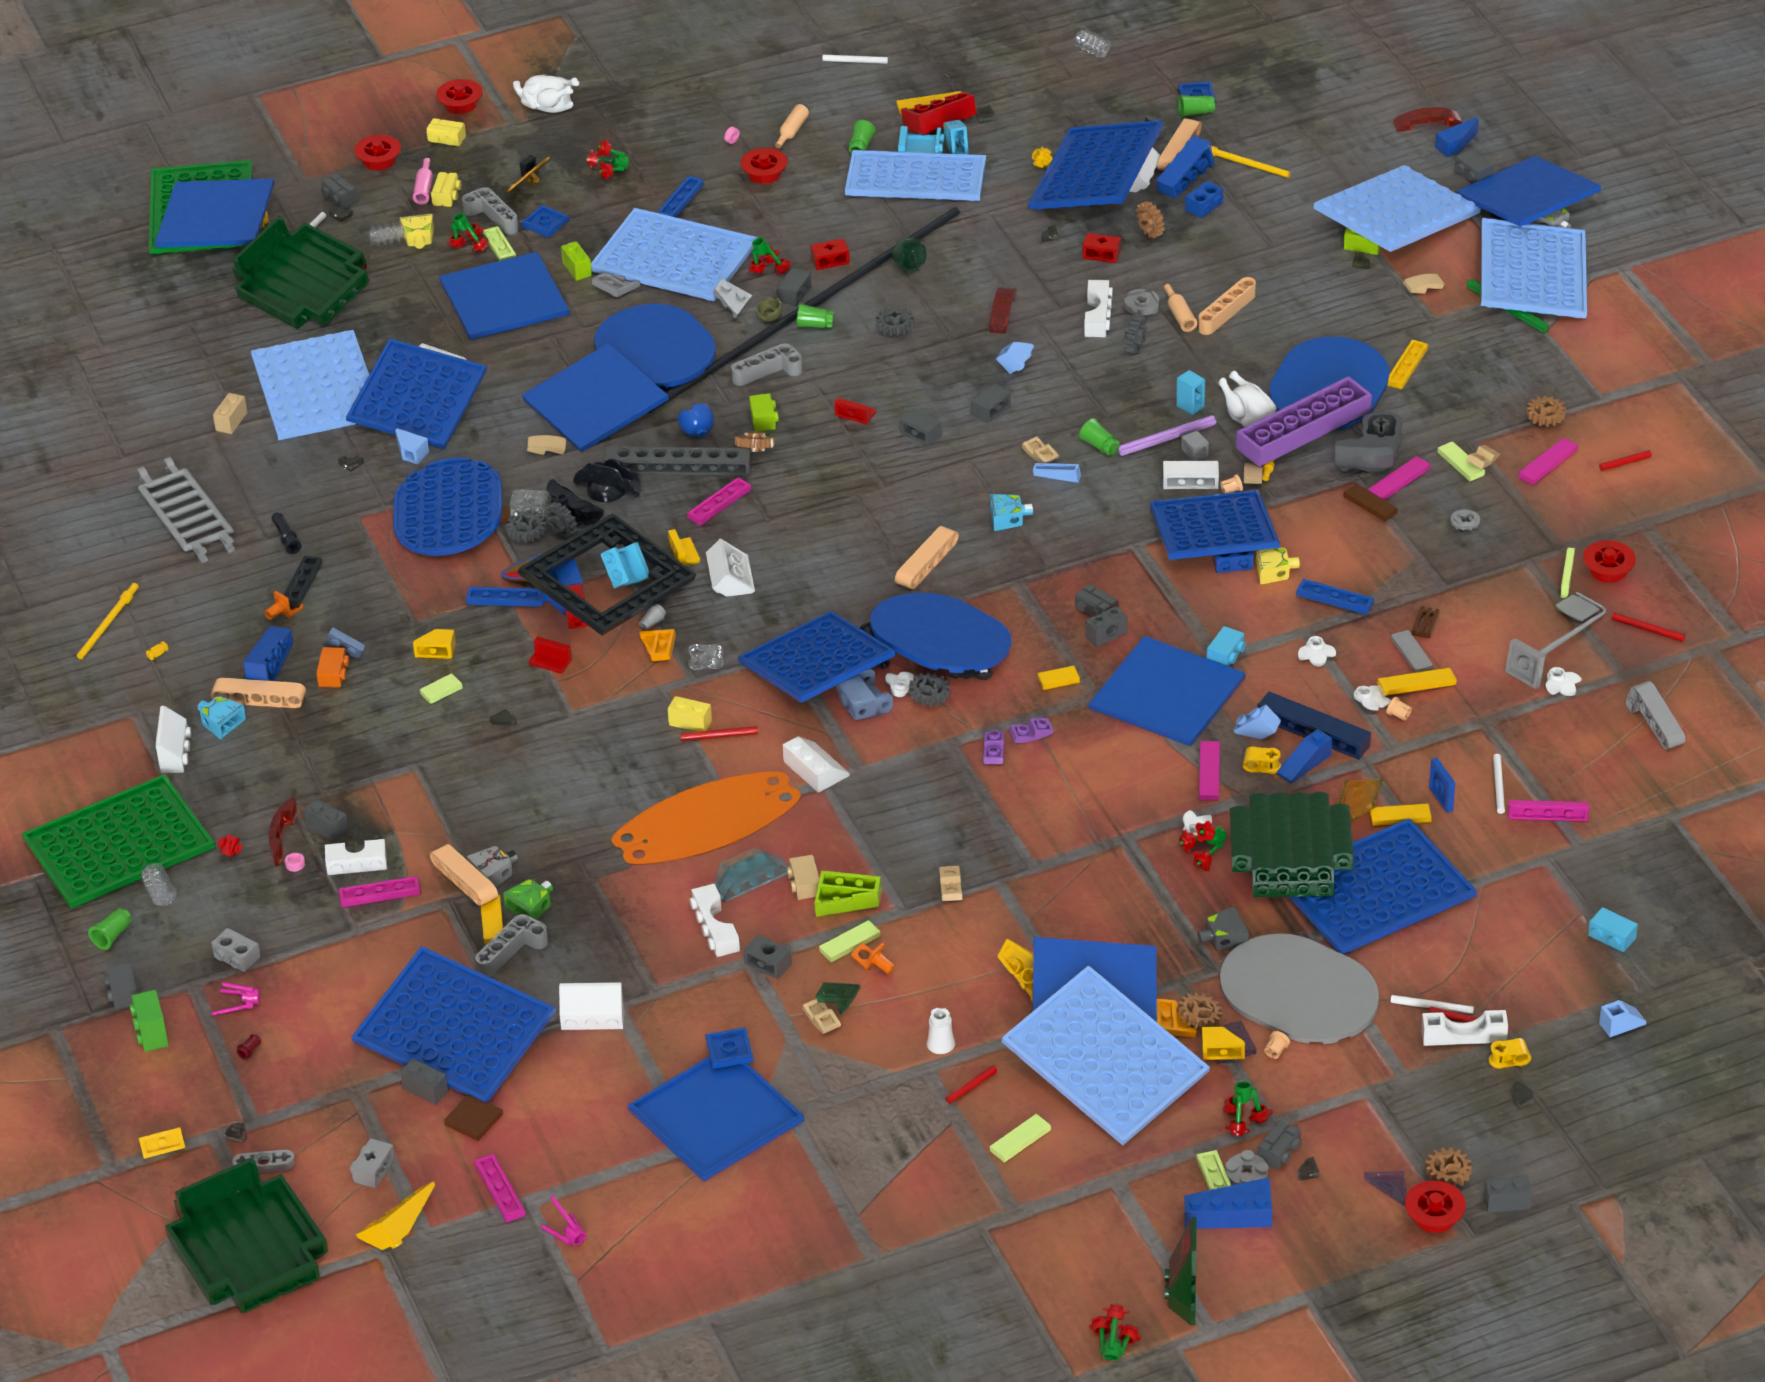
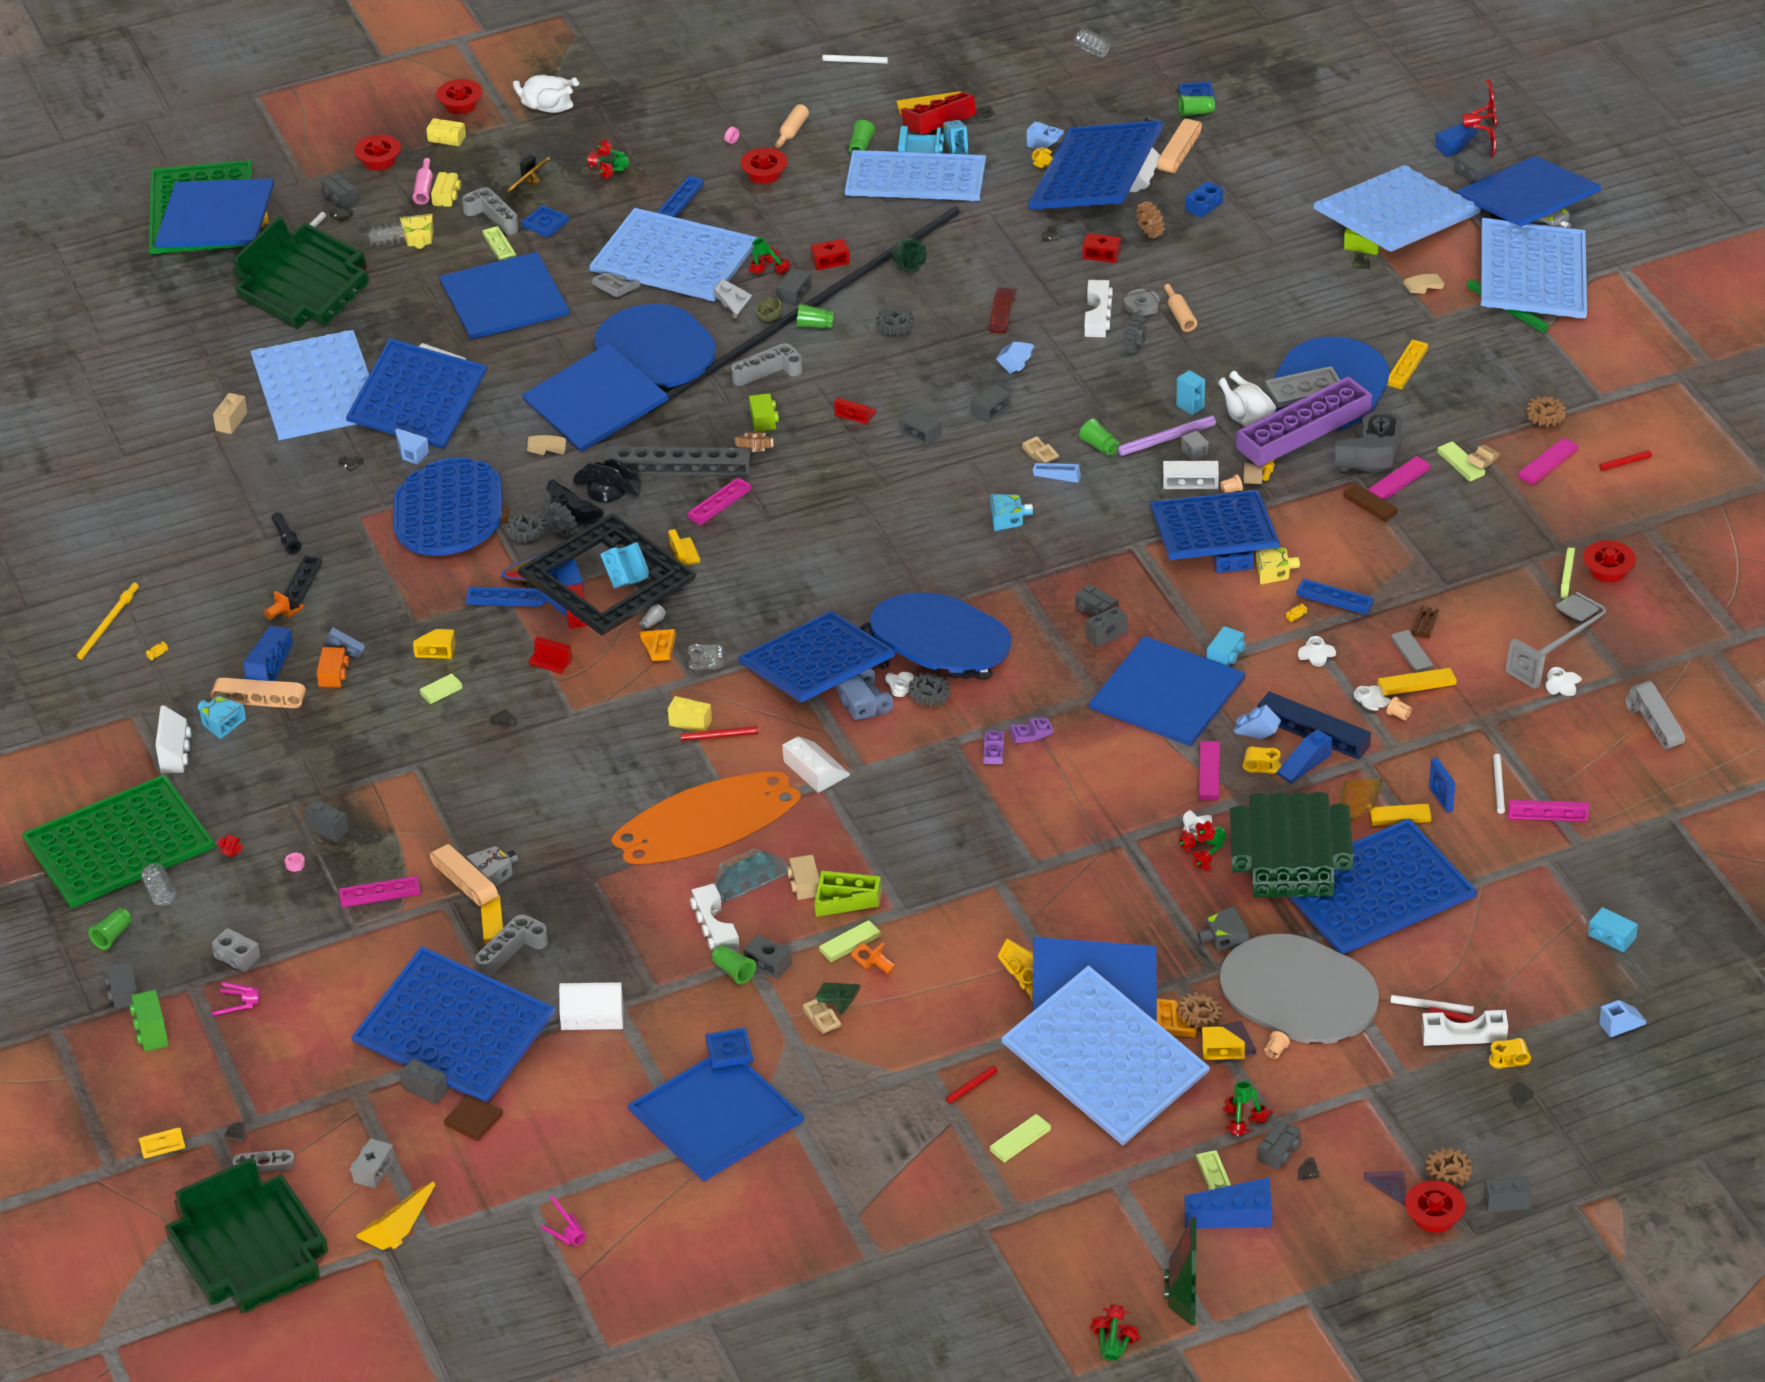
light grey bar [137,457,235,564] -> none
dark red pin [237,1034,261,1059] -> none
clear red slope [269,797,297,866] -> none
white arch [325,839,387,875] -> none
plant [447,213,489,252] -> none
dark pink tile [474,1153,526,1223] -> none
bright green torso [503,879,553,920] -> none
clear brick [510,489,551,518] -> none
lime brick [561,241,592,281] -> none
blue cylinder [677,403,714,438] -> none
white slope [706,538,755,597] -> none
light nougat beam [895,526,959,590] -> none
white plant [926,1008,955,1054] -> none
tan slope [939,866,962,901] -> none
yellow tile [1038,666,1080,690] -> none
blue wedge [1156,135,1215,199] -> none
light nougat beam [1198,277,1256,335] -> none
yellow bar [1211,146,1291,178] -> none
light grey plate [1225,1150,1269,1185] -> none
clear red slope [1393,107,1463,132] -> none
light grey gear [1450,509,1480,532] -> none
red bar [1611,612,1686,642] -> none
none -> bright green plant [712,945,756,985]
none -> light blue slope [1027,121,1064,149]
none -> light grey plate [1265,366,1340,408]
none -> yellow piece [1285,604,1307,622]
none -> red plant [1462,79,1497,158]

